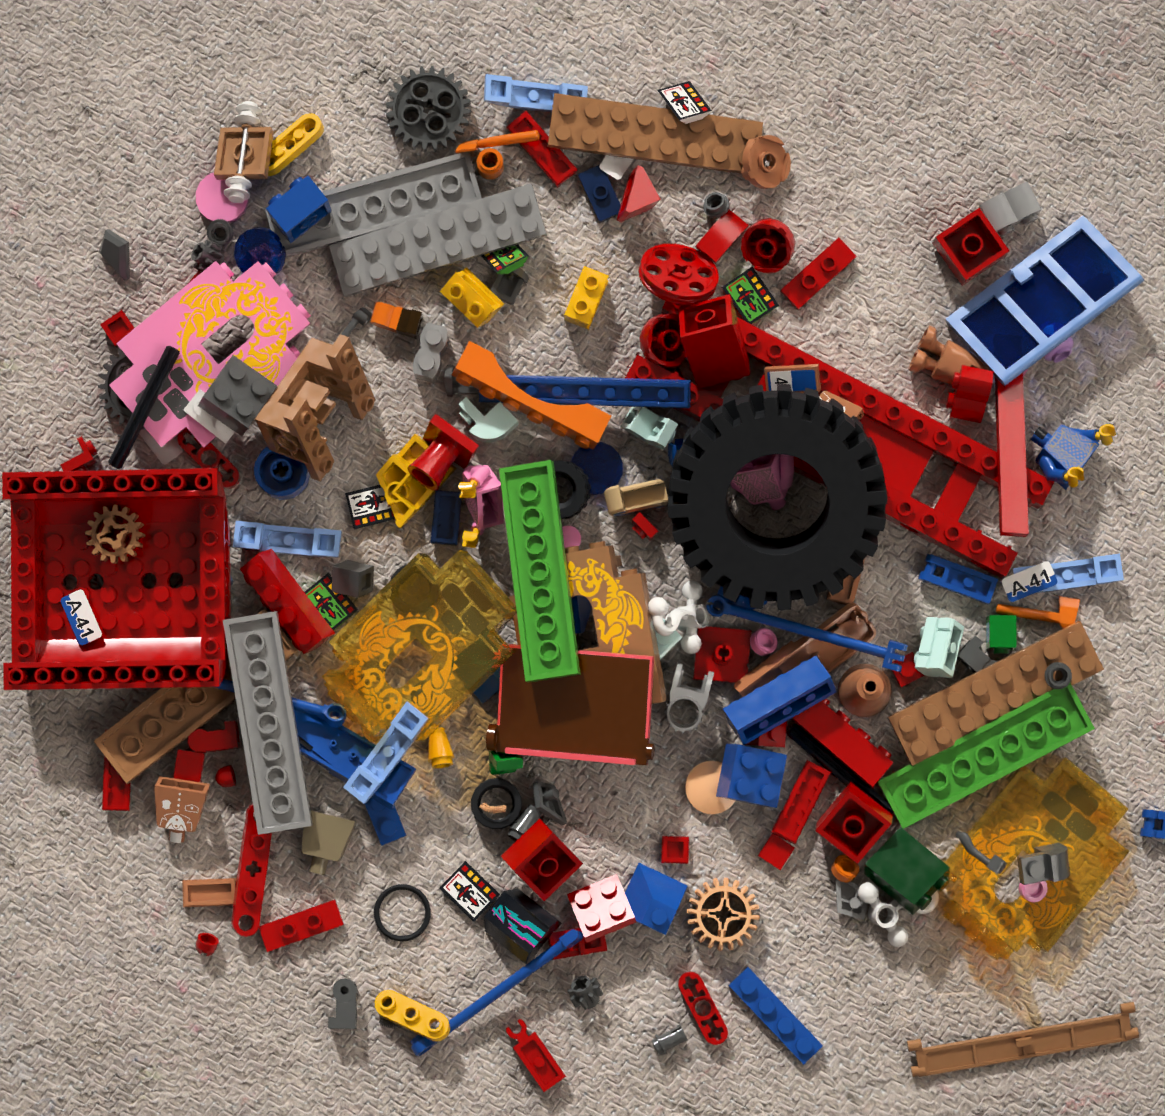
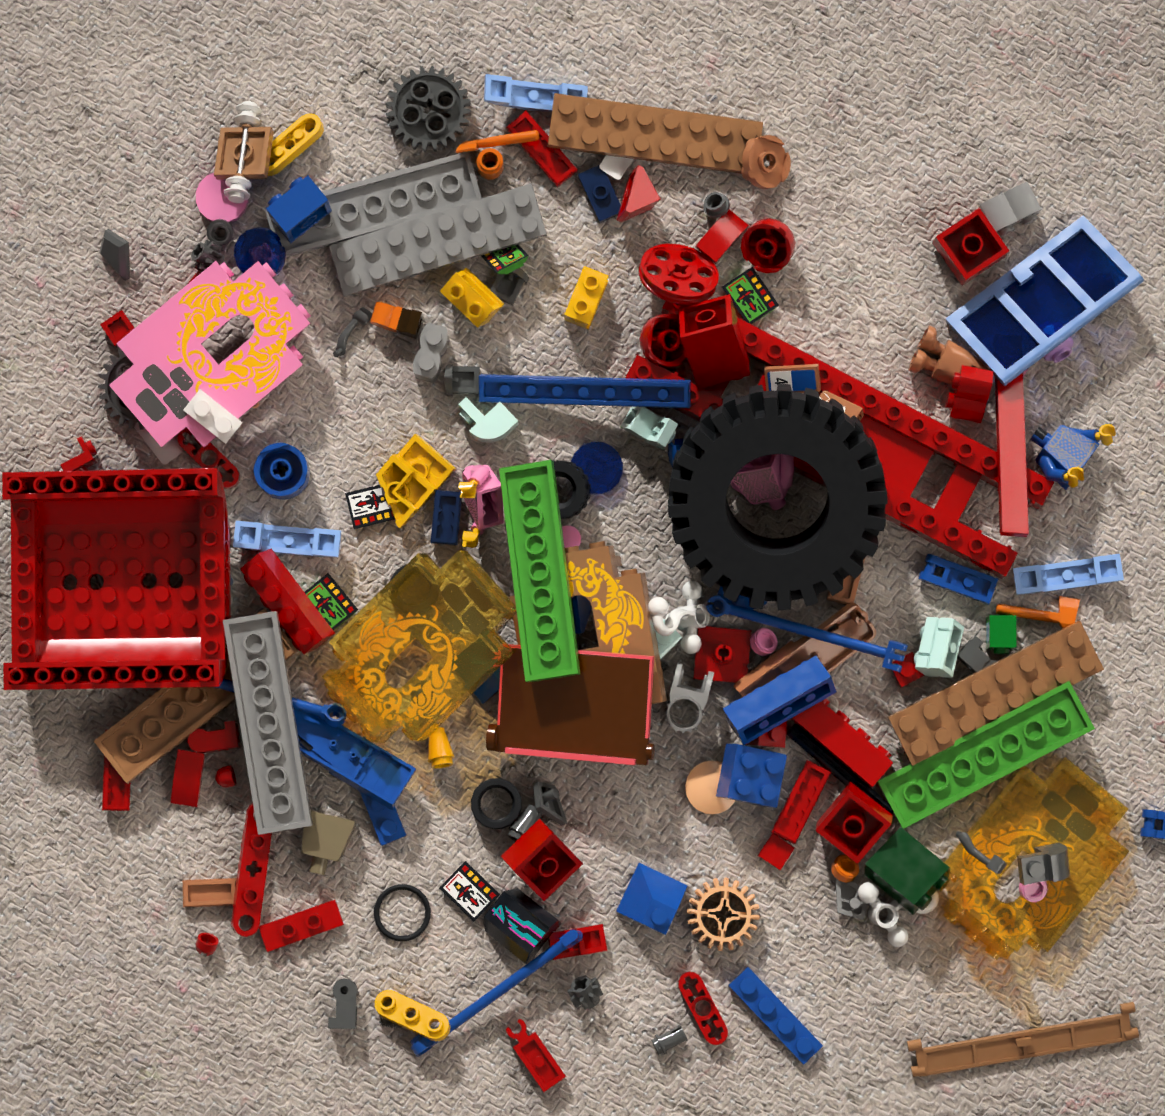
sticker [61,590,102,645] -> none
medium nougat gear [85,505,146,564] -> none
black axle [108,346,180,469] -> none
nougat torso [154,776,210,843] -> none
dark grey brick [198,355,277,436] -> none
medium nougat piece [255,334,376,482] -> none
dark grey panel [332,560,374,598] -> none
light blue slope [343,701,429,804] -> none
red plant [407,414,479,491] -> none
orange arch [451,341,611,450] -> none
light nougat leg [479,802,507,814] -> none
green bracket [489,751,523,775] -> none
plate [567,874,636,943] -> none
tan animal [604,479,668,517] -> none
red plate [632,512,658,541] -> none
piece [657,81,712,124] -> none
red tile [661,836,689,864] -> none
red plate [780,237,857,310] -> none
nougat cone [838,664,891,717] -> none
sticker [1002,561,1058,602] -> none
dark grey plate [1044,662,1072,689] -> none

